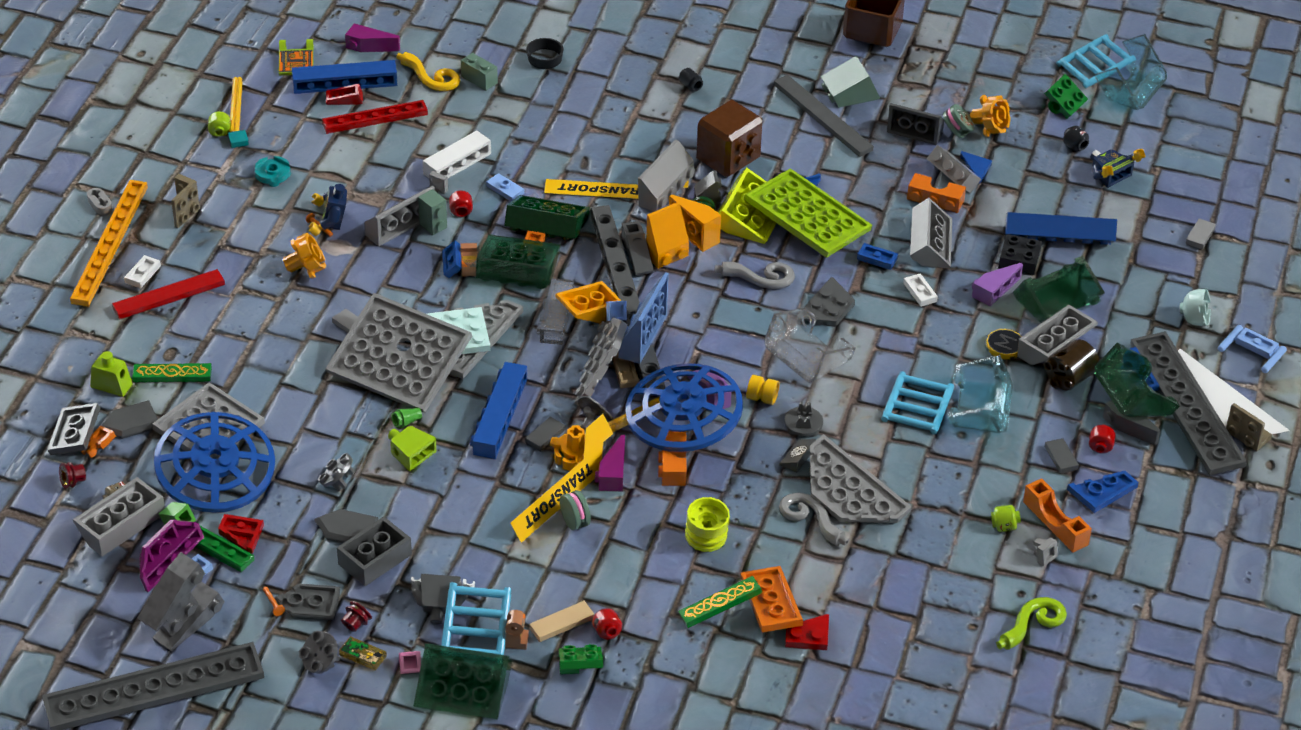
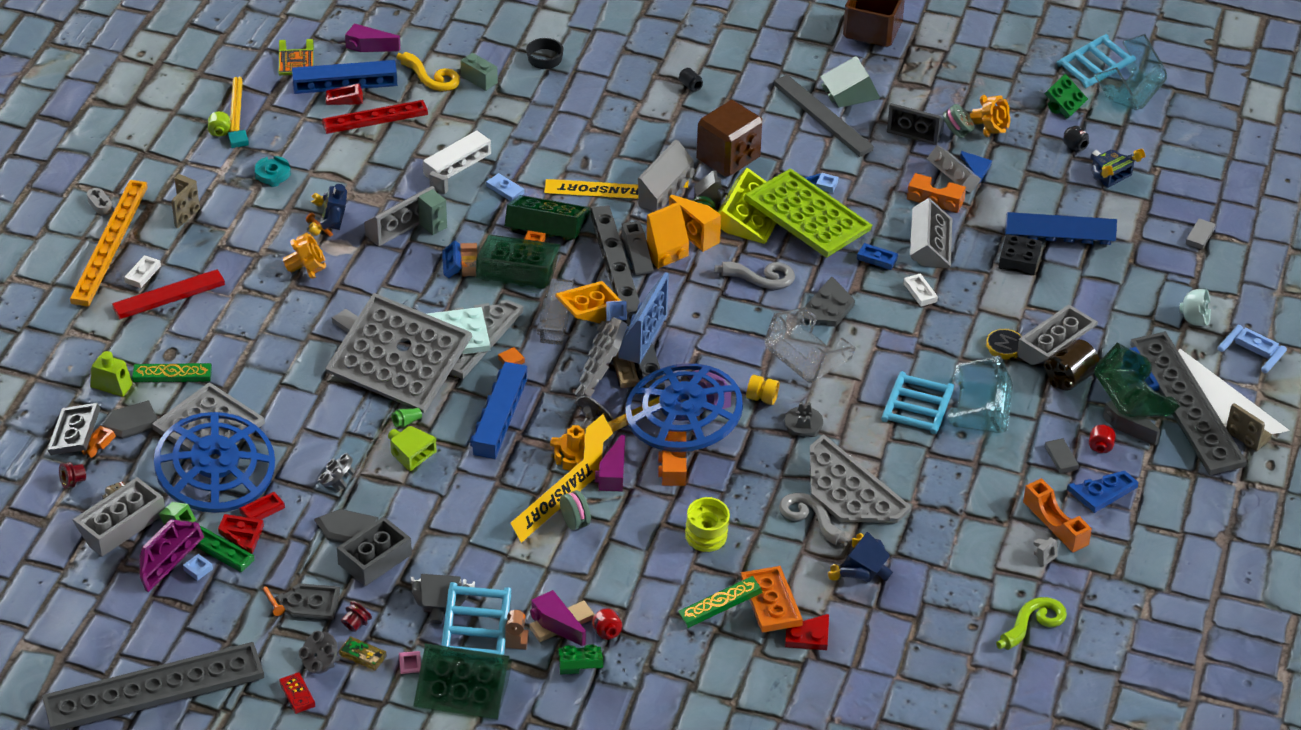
flat silver wedge [138,552,225,651] -> none
red head [449,190,473,217] -> none
dark grey tile [525,417,565,452] -> none
dark grey slope [779,439,816,473] -> none
medium lavender slope [972,263,1023,307] -> none
lime head [991,505,1021,532] -> none
clear green windscreen [1013,255,1105,323] -> none
none -> red tile [239,492,285,520]
none -> red tile [279,672,315,714]
none -> orange tile [498,347,525,365]
none -> magenta slope [530,590,586,646]
none -> light blue plate [816,173,839,193]
none -> dark blue torso [828,532,893,582]

